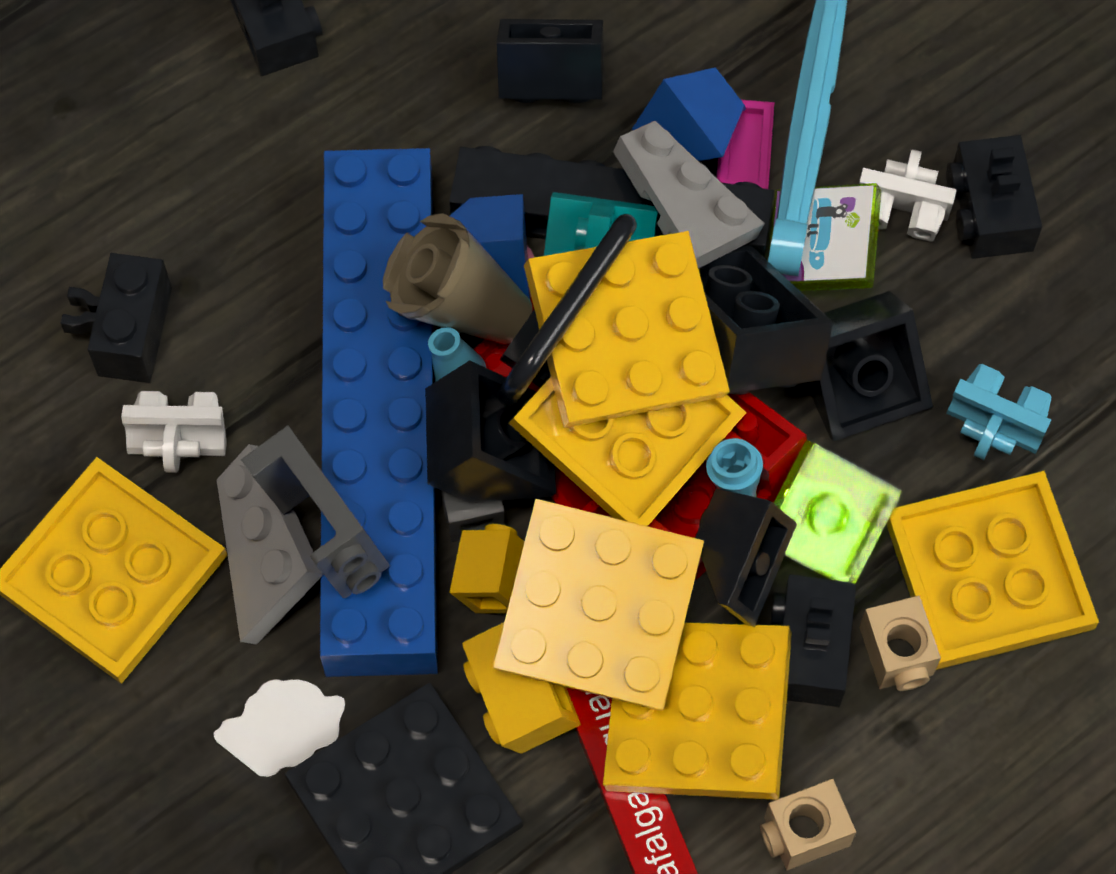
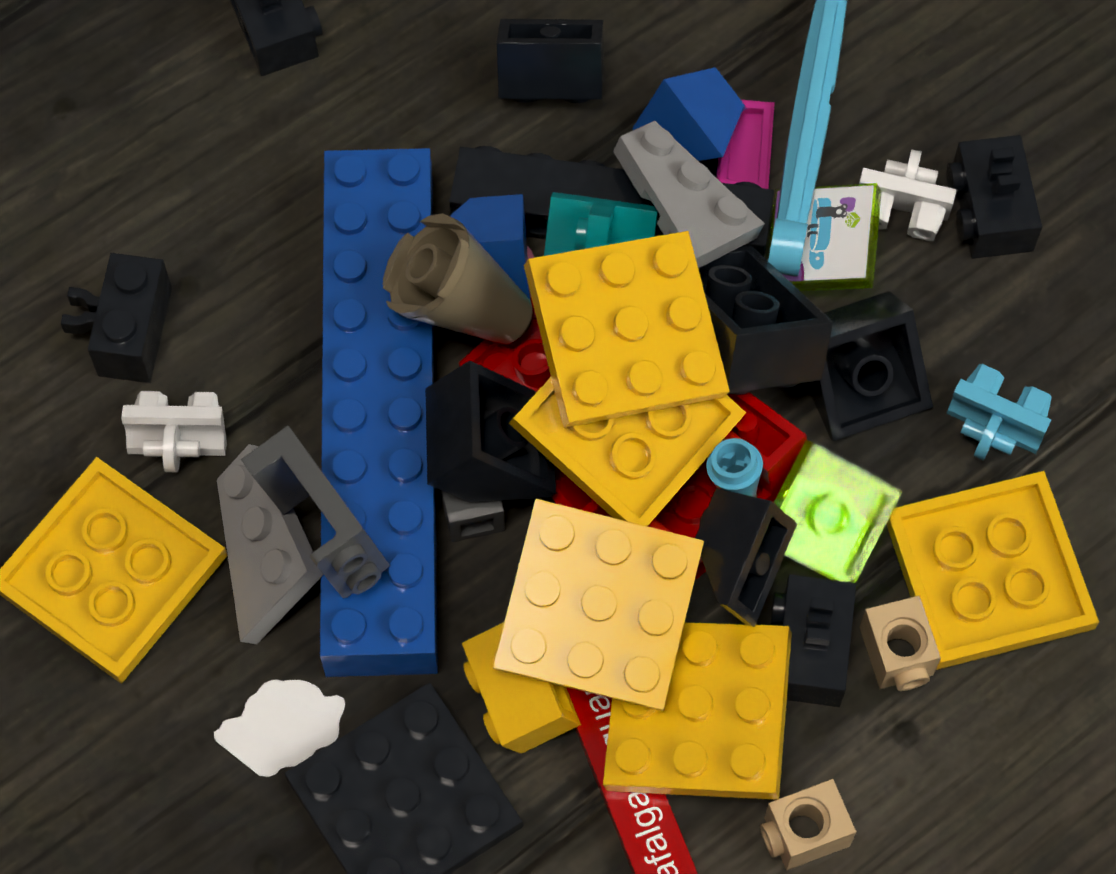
medium azure cone [428,327,486,382] -> none
yellow brick [449,524,525,613] -> none
black bar [497,214,637,407] -> none

